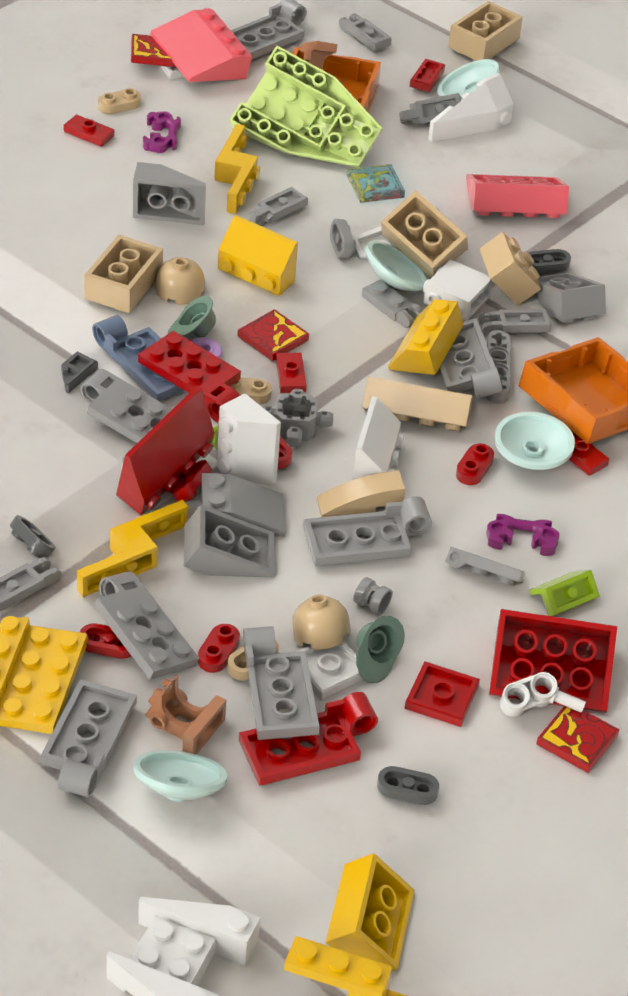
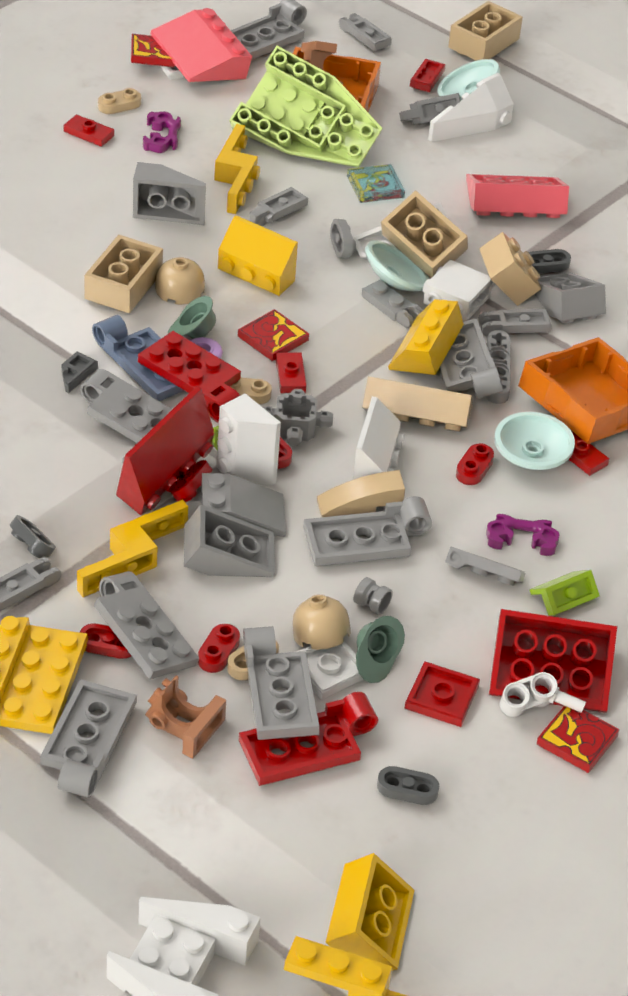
light aqua dish [133,750,227,802] -> none

